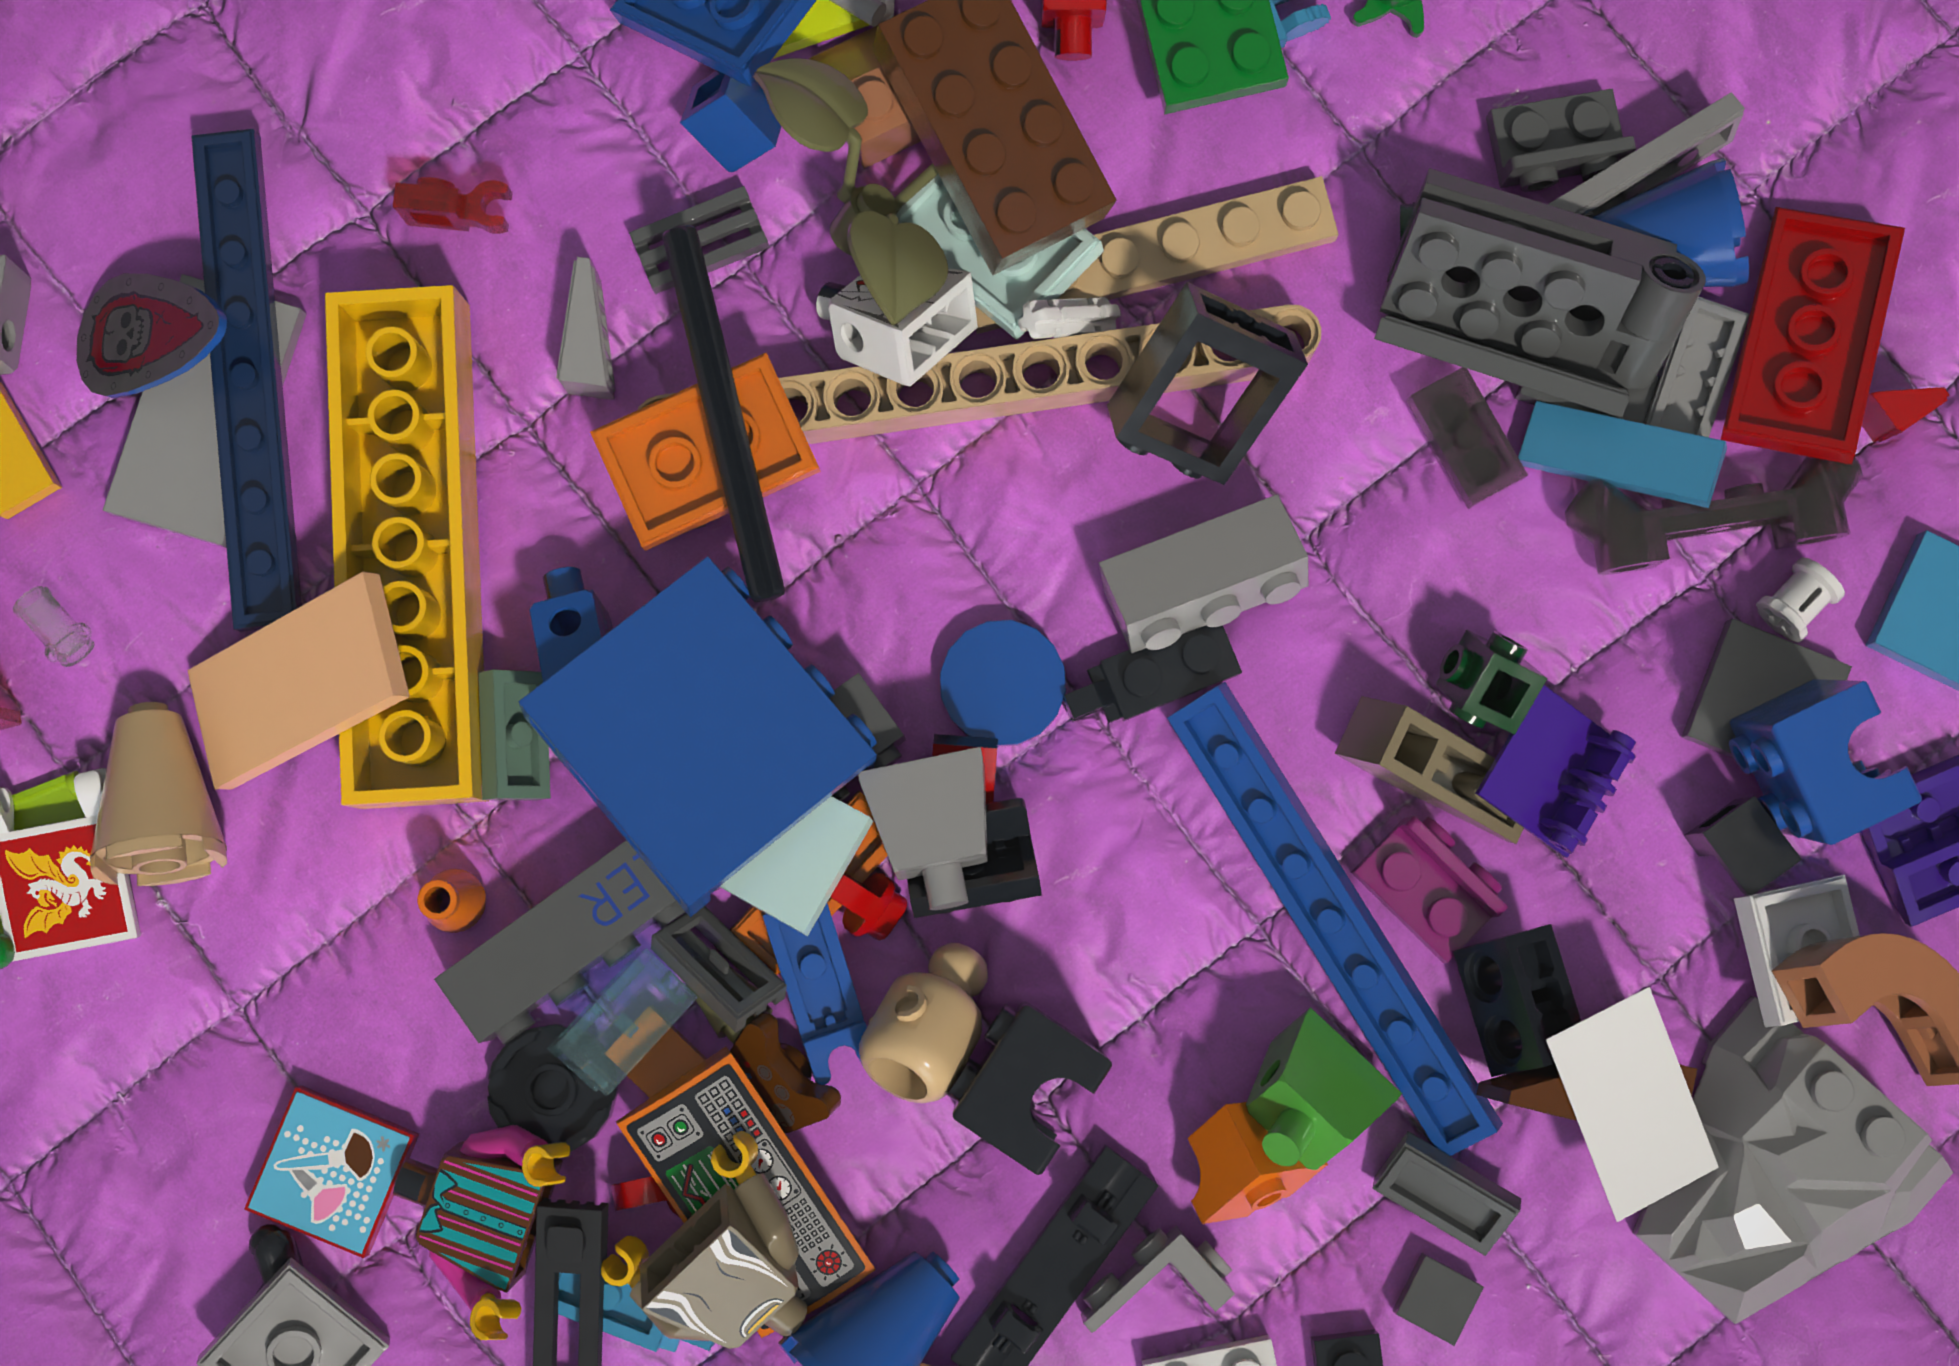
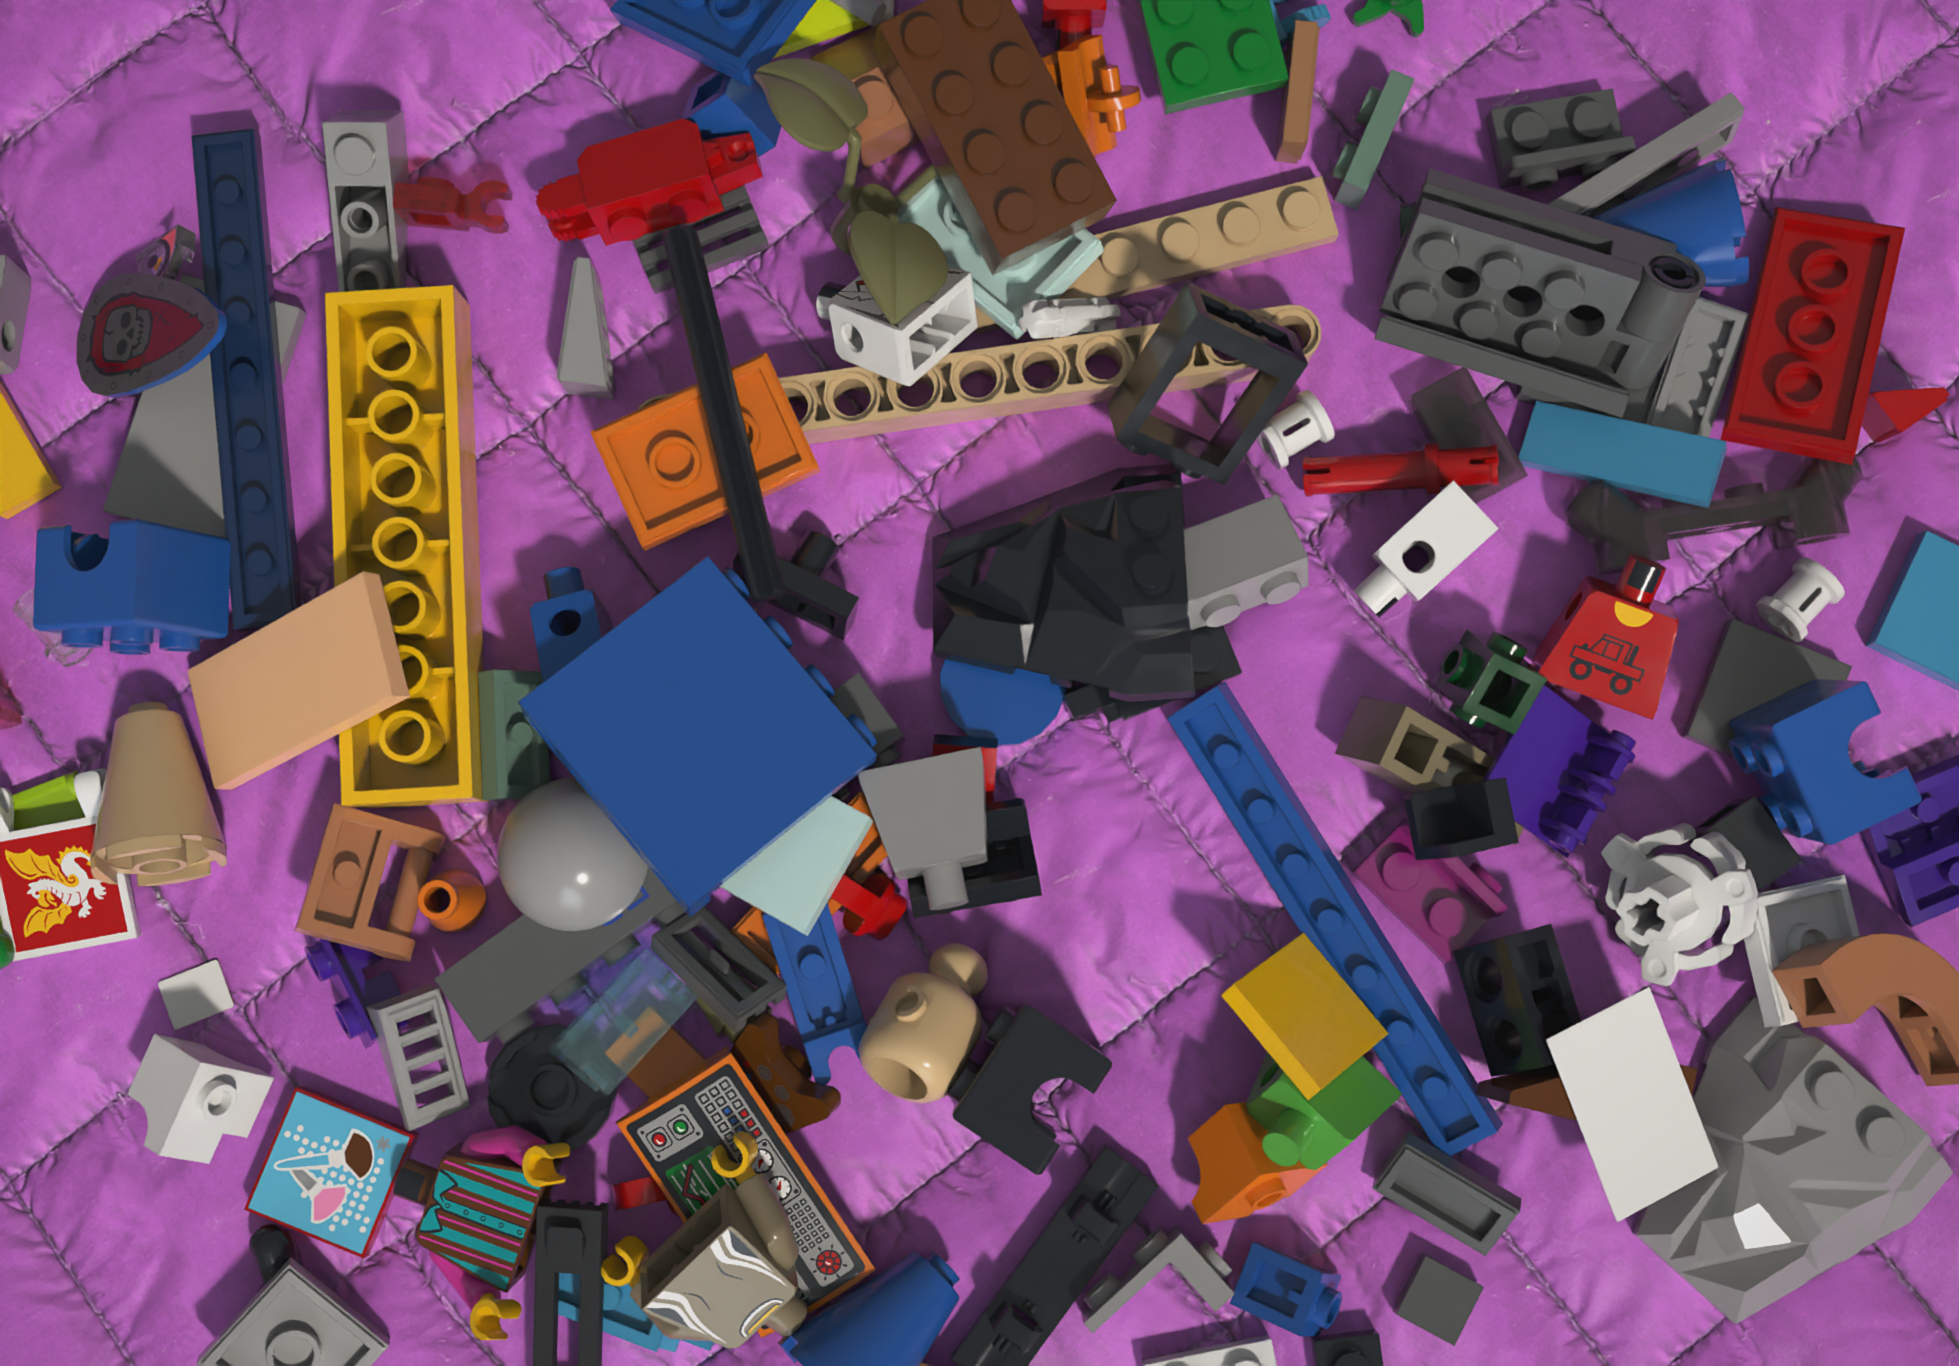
none -> blue piece [33,519,231,655]
none -> white brick [127,1034,274,1164]
none -> clear tile [136,224,195,280]
none -> white sticker [158,960,234,1030]
none -> nougat plate [294,803,445,962]
none -> dark purple hinge [304,935,410,1049]
none -> light grey slope [322,111,409,292]
none -> light grey slope [366,984,470,1131]
none -> light grey piece [497,778,648,931]
none -> red hinge [535,118,763,246]
none -> black tile [733,531,859,641]
none -> black wedge [932,464,1195,702]
none -> orange hips [1041,35,1141,158]
none -> yellow tile [1221,933,1389,1100]
none -> blue bracket [1230,1242,1342,1336]
none -> white bush [1256,390,1335,470]
none -> medium nougat tile [1275,20,1320,164]
none -> red pin [1303,443,1499,497]
none -> sand green plate [1332,69,1415,210]
none -> white torso [1353,481,1499,618]
none -> black panel [1404,777,1519,860]
none -> red torso [1531,554,1679,720]
none -> white piece [1601,823,1758,987]

